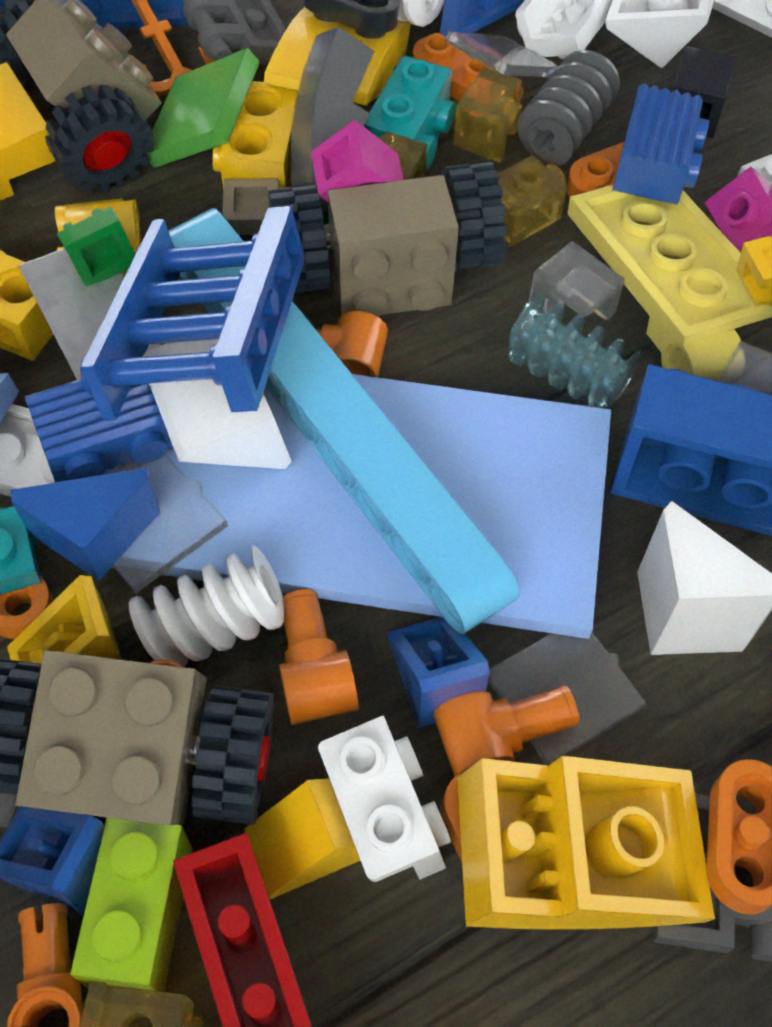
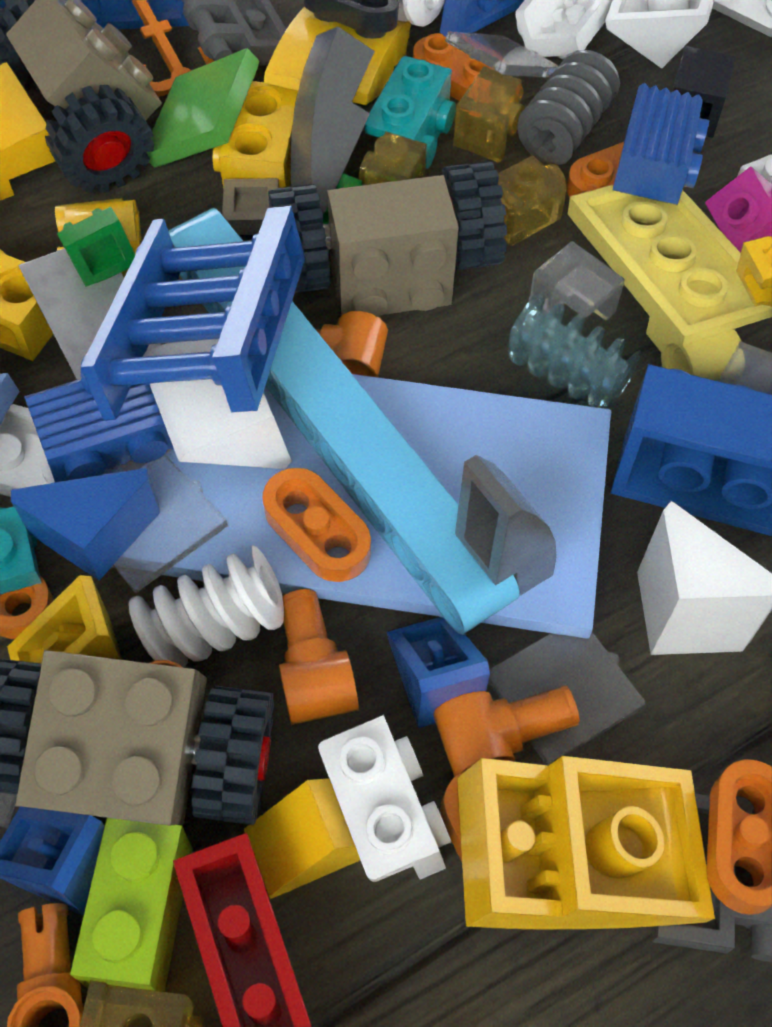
dark pink brick [311,120,404,202] -> none
none -> orange plate [262,468,371,582]
none -> dark grey slope [455,455,556,596]

